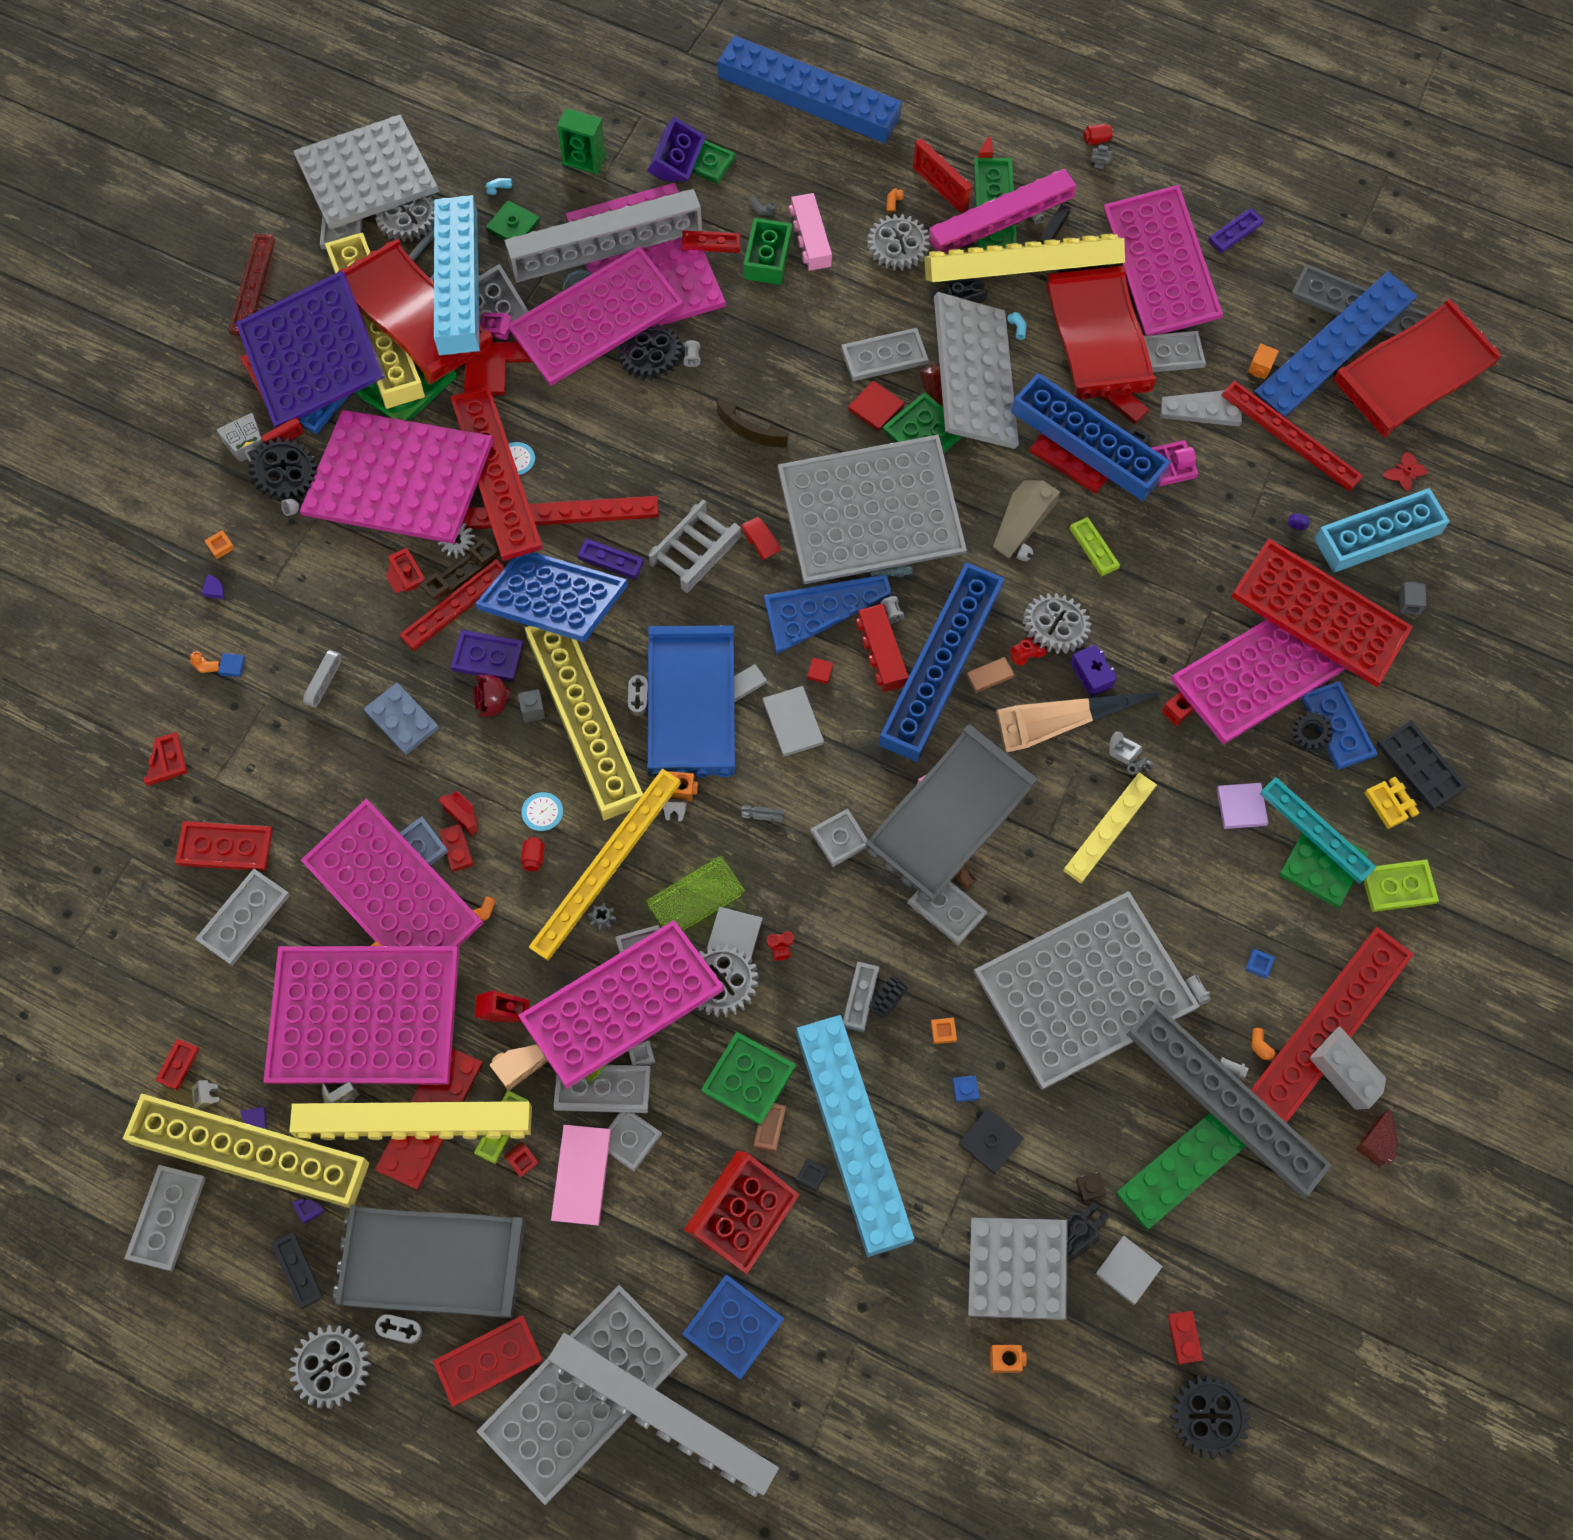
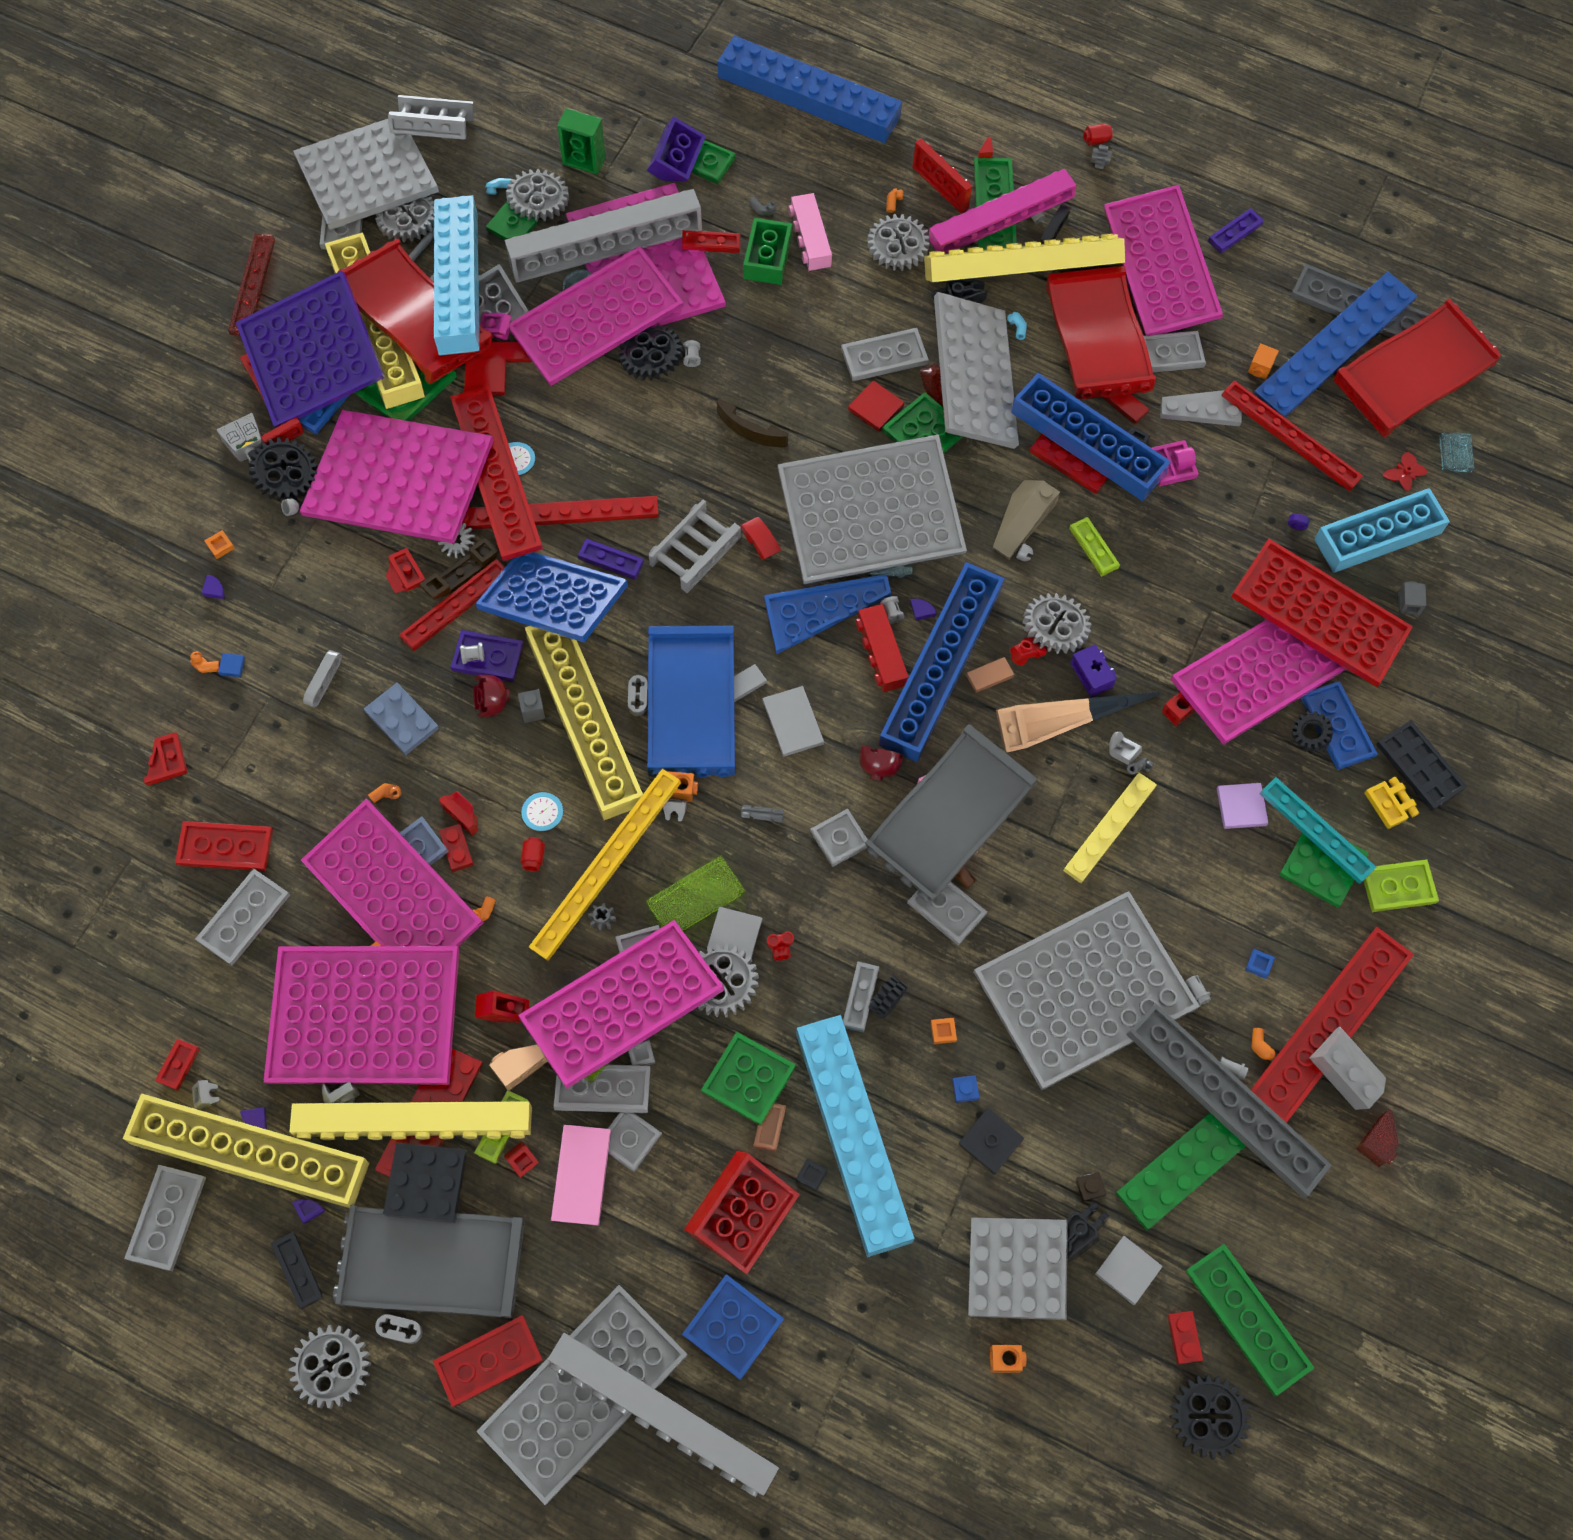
red tile [807,658,833,685] -> none
none -> orange arm [368,783,401,803]
none -> black plate [383,1143,468,1223]
none -> light grey fence [388,95,474,140]
none -> light grey bush [460,642,485,664]
none -> light grey gear [506,169,569,222]
none -> dark red cylinder [859,746,904,781]
none -> dark purple tile [910,599,936,621]
none -> green plate [1185,1244,1314,1397]
none -> clear light blue plate [1440,432,1474,472]

